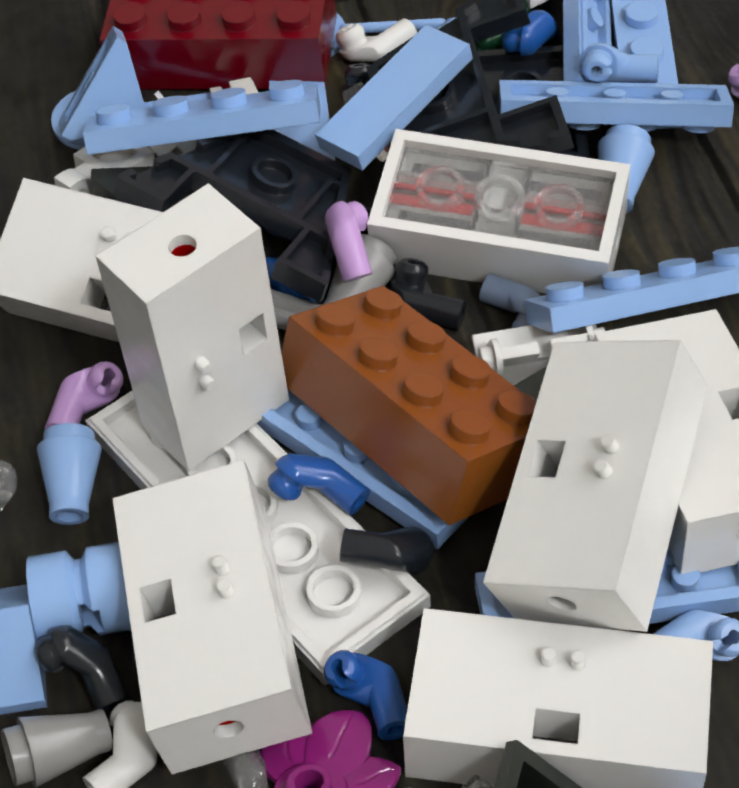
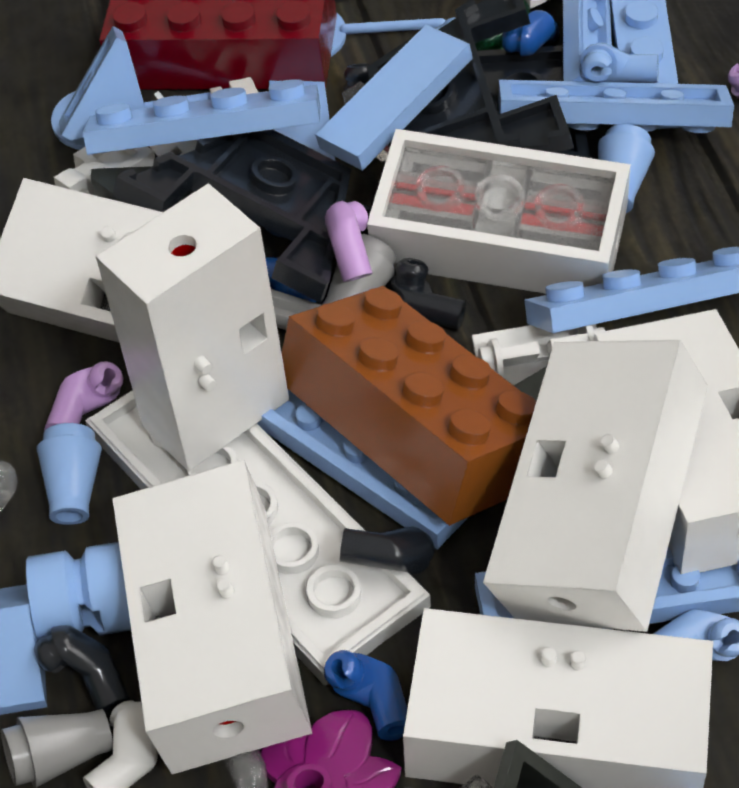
blue arm [267,453,371,515] -> none
white arm [336,18,418,63] -> none
sand blue arm [479,273,540,328] -> none

